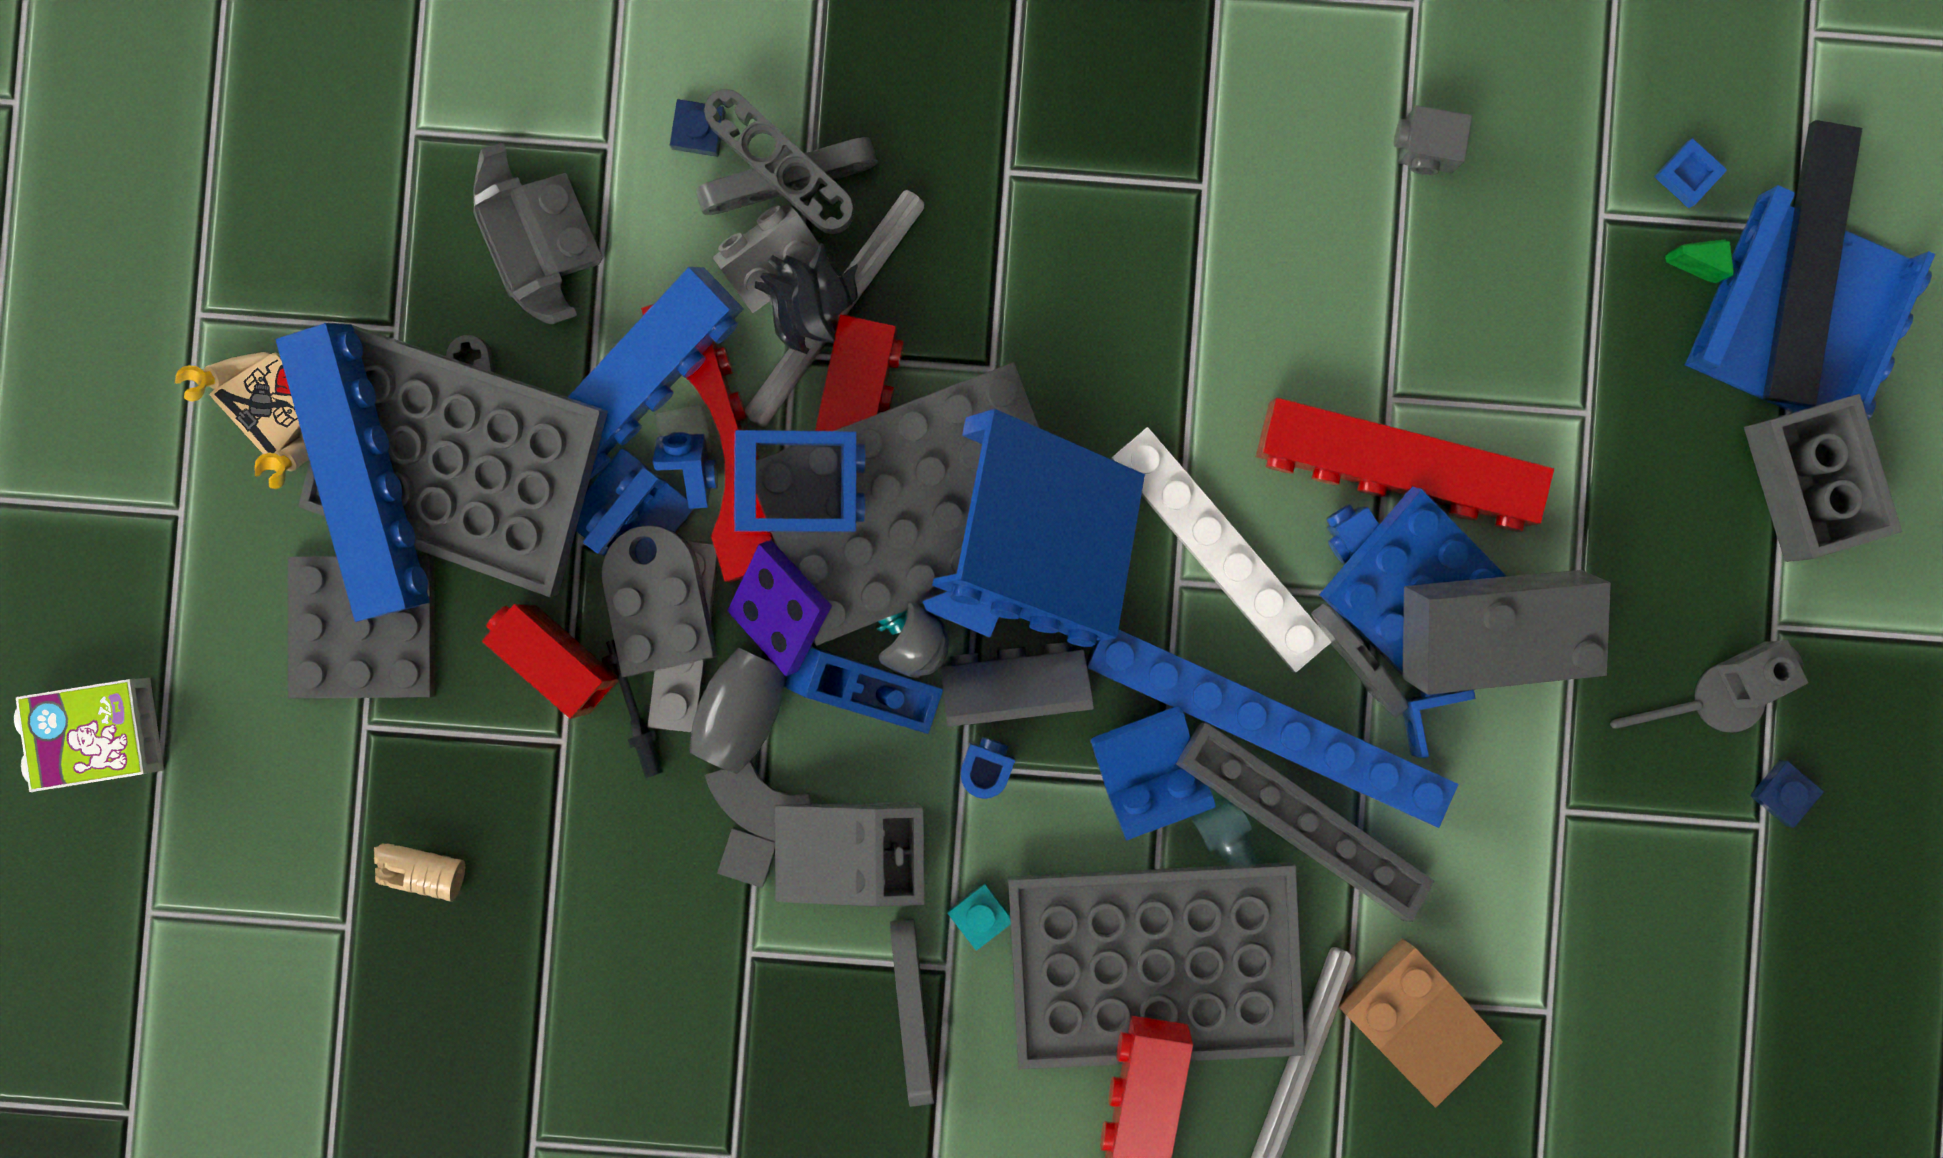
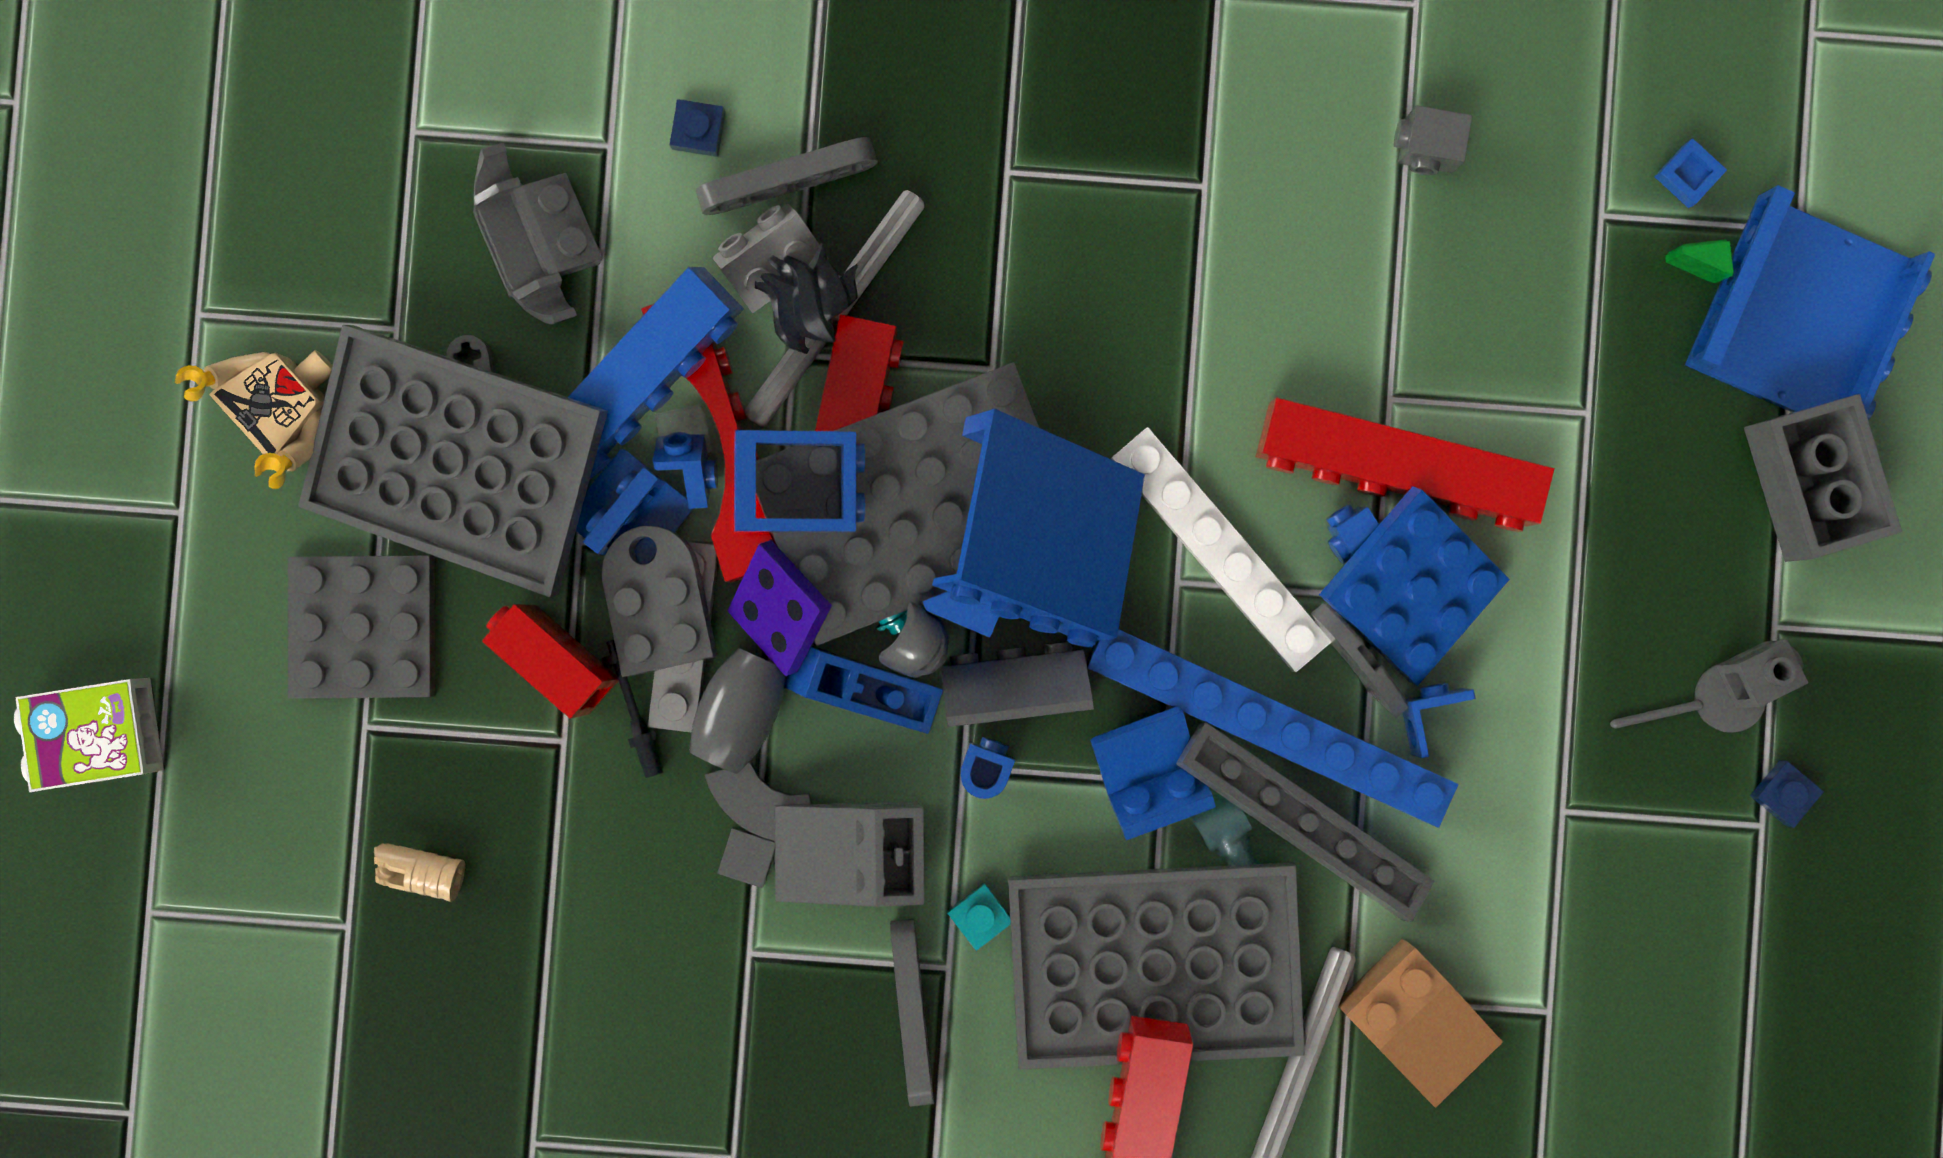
blue brick [275,323,430,622] -> none
dark grey beam [704,89,854,234] -> none
dark grey brick [1403,570,1611,695] -> none
black tile [1763,120,1863,407] -> none

